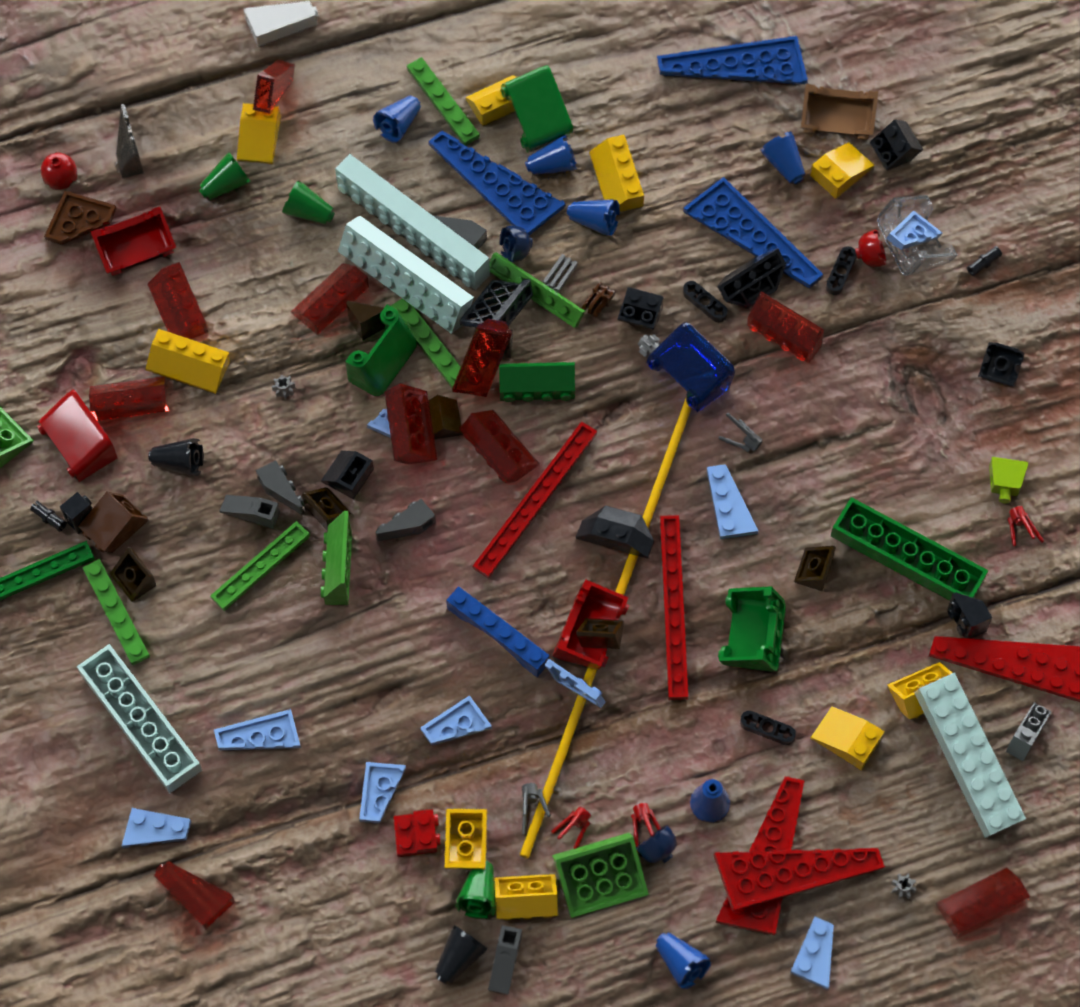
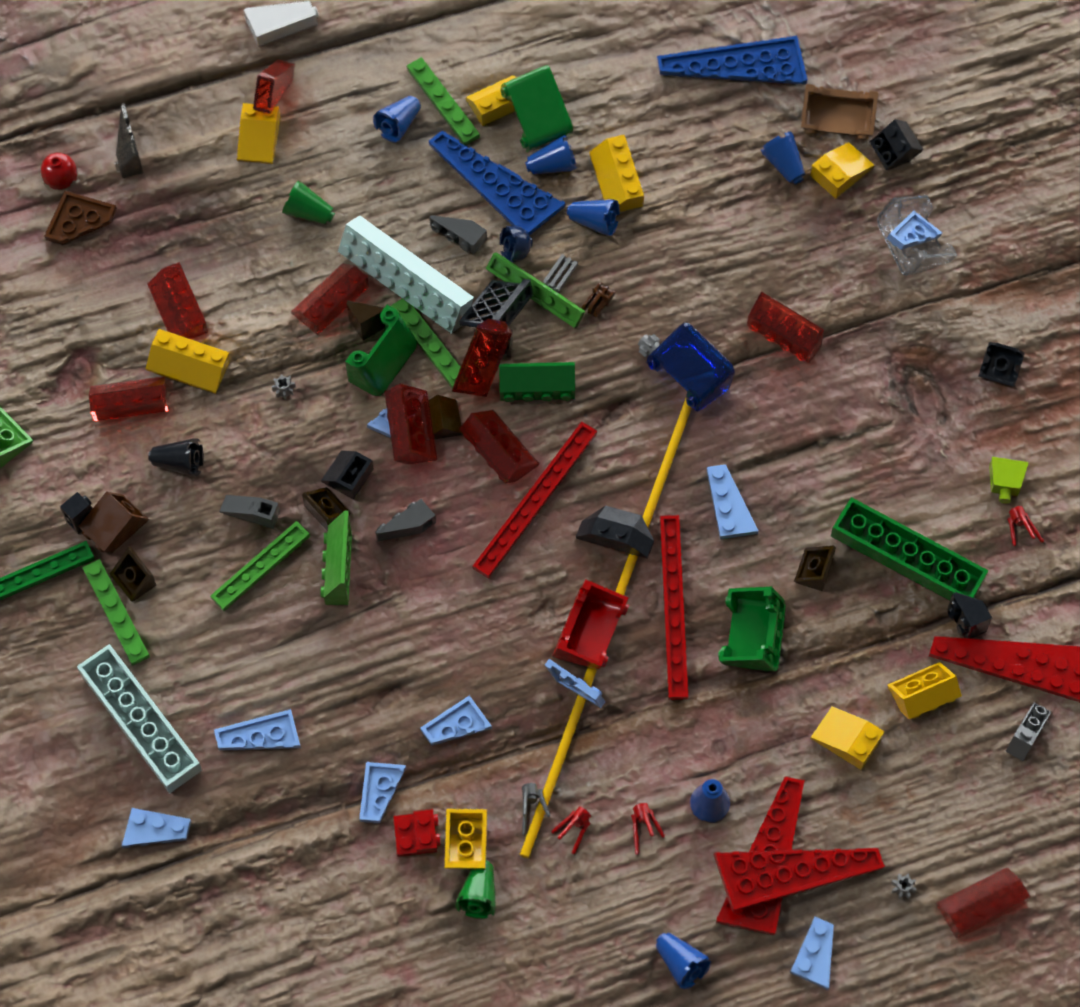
black pin [30,501,67,532] -> none
red windscreen [37,389,118,482] -> none
red windscreen [90,206,177,276] -> none
clear red slope [154,861,235,930] -> none
green cone [199,152,251,200] -> none
dark grey slope [256,460,305,515] -> none
light aqua brick [335,154,490,290] -> none
black cone [435,925,488,985] -> none
blue arch [446,586,550,678] -> none
dark grey slope [488,925,522,995] -> none
yellow slope [495,874,558,920] -> none
bright green slope [552,833,649,918] -> none
dark brown slope [577,618,624,649] -> none
black slope [617,287,664,330] -> none
dark blue cylinder [636,825,677,863] -> none
blue wing [683,177,823,288] -> none
black beam [683,281,727,323] -> none
black wedge [717,248,787,309] -> none
dark grey plant [718,413,763,452] -> none
black beam [740,711,796,745] -> none
black beam [826,246,856,295] -> none
red cylinder [855,229,887,267] -> none
light aqua brick [914,672,1026,838] -> none
black pin [967,246,1002,276] -> none

